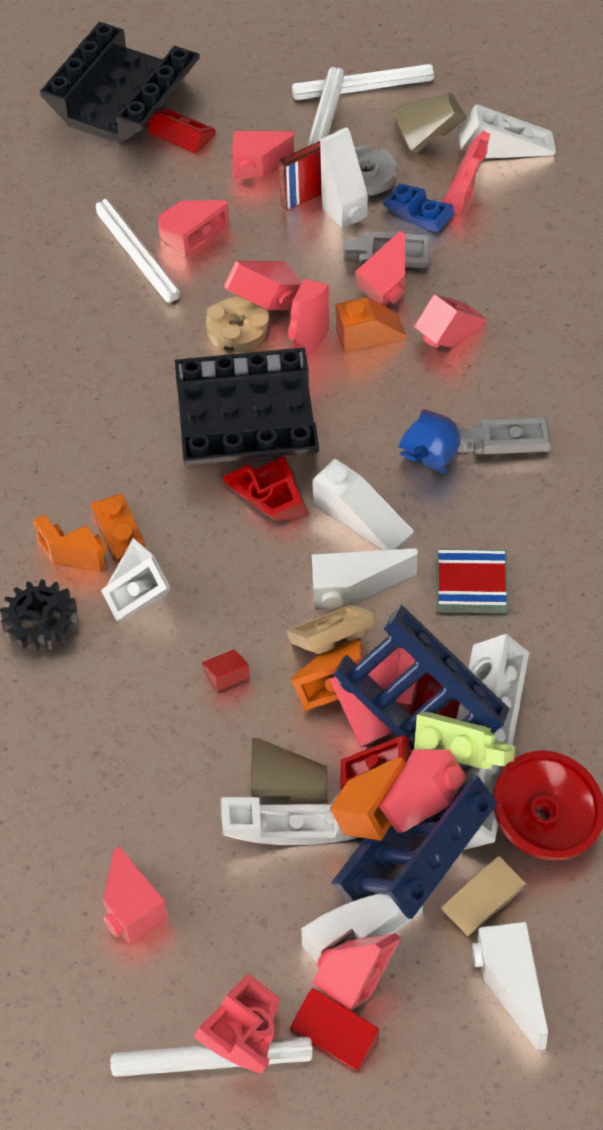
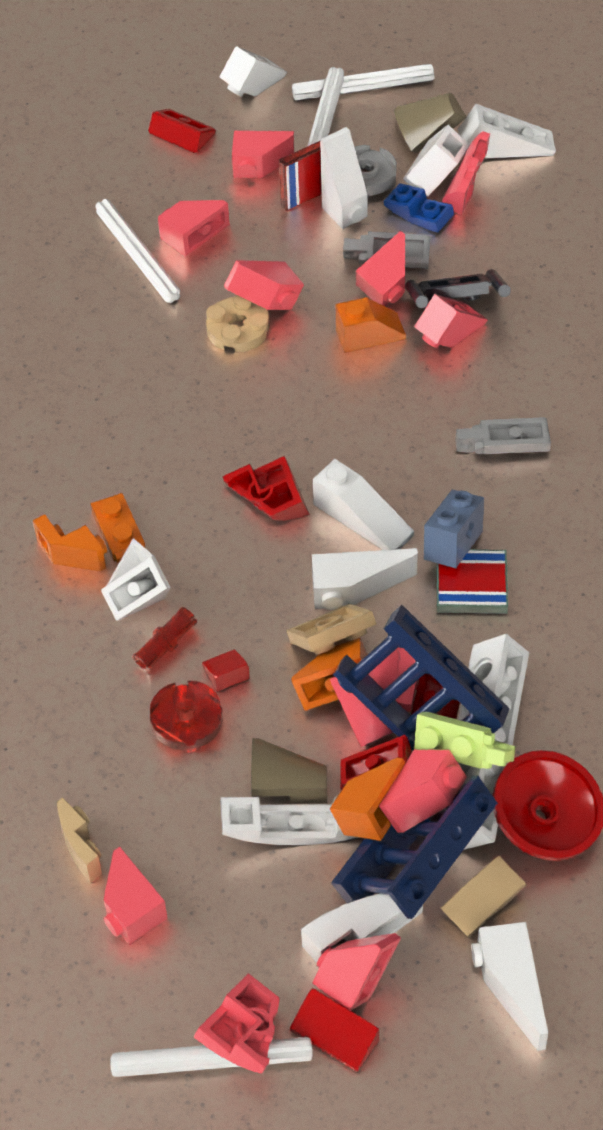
black gear [0,579,78,652] -> none
black slope [40,21,200,144] -> none
black slope [175,347,319,465] -> none
coral slope [288,279,329,357] -> none
blue helmet [398,409,461,474] -> none
none -> tan slope [57,797,102,883]
none -> clear red pin [132,607,197,672]
none -> clear red plate [150,681,223,754]
none -> white slope [220,46,287,97]
none -> white slope [403,125,470,197]
none -> black plate [405,269,511,308]
none -> sand blue brick [424,489,484,568]

